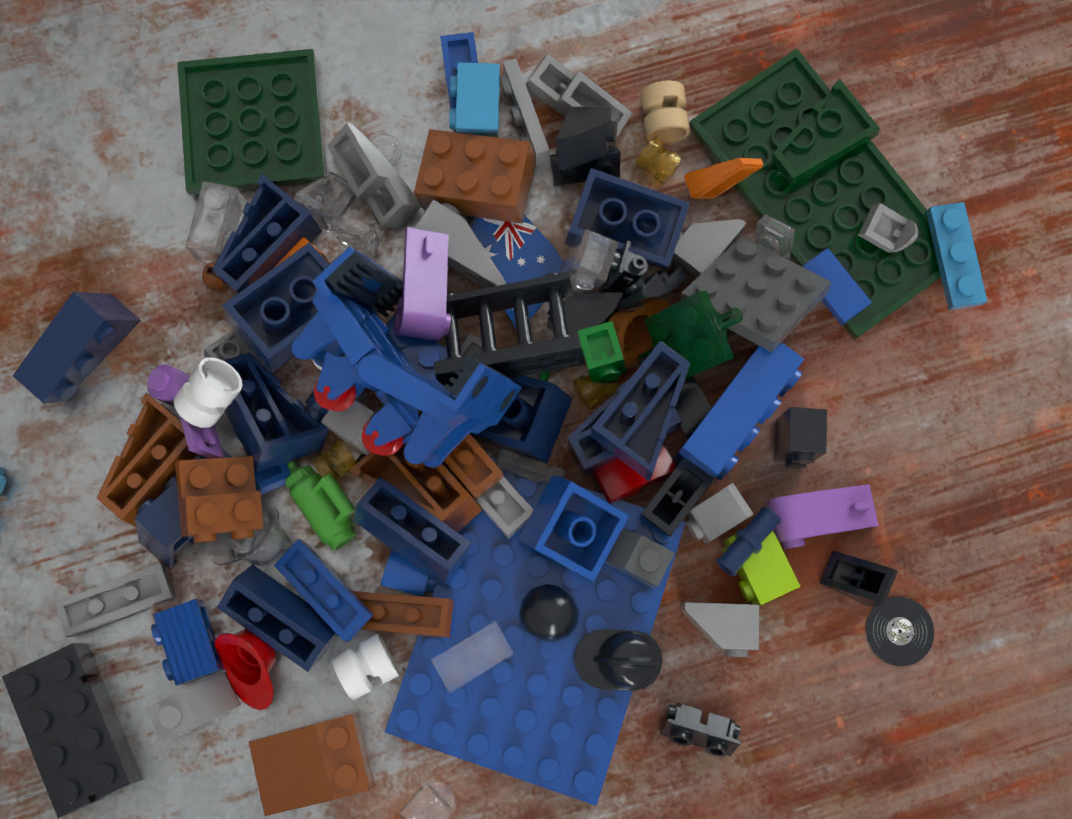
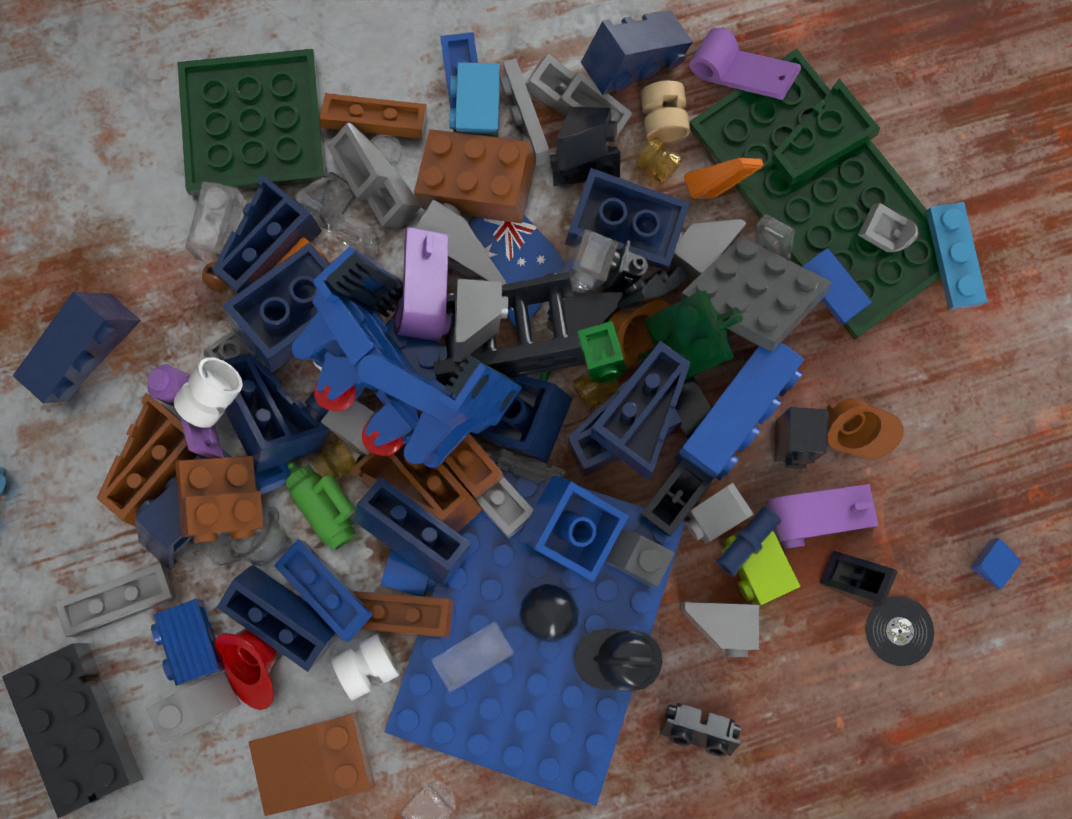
red slope [593,444,676,504] -> none
none -> dark orange plate [319,93,427,139]
none -> light grey slope [453,279,508,362]
none -> dark blue wedge [580,10,693,95]
none -> medium lavender door [689,28,801,100]
none -> dark orange piece [826,398,904,459]
none -> blue slope [970,538,1021,590]

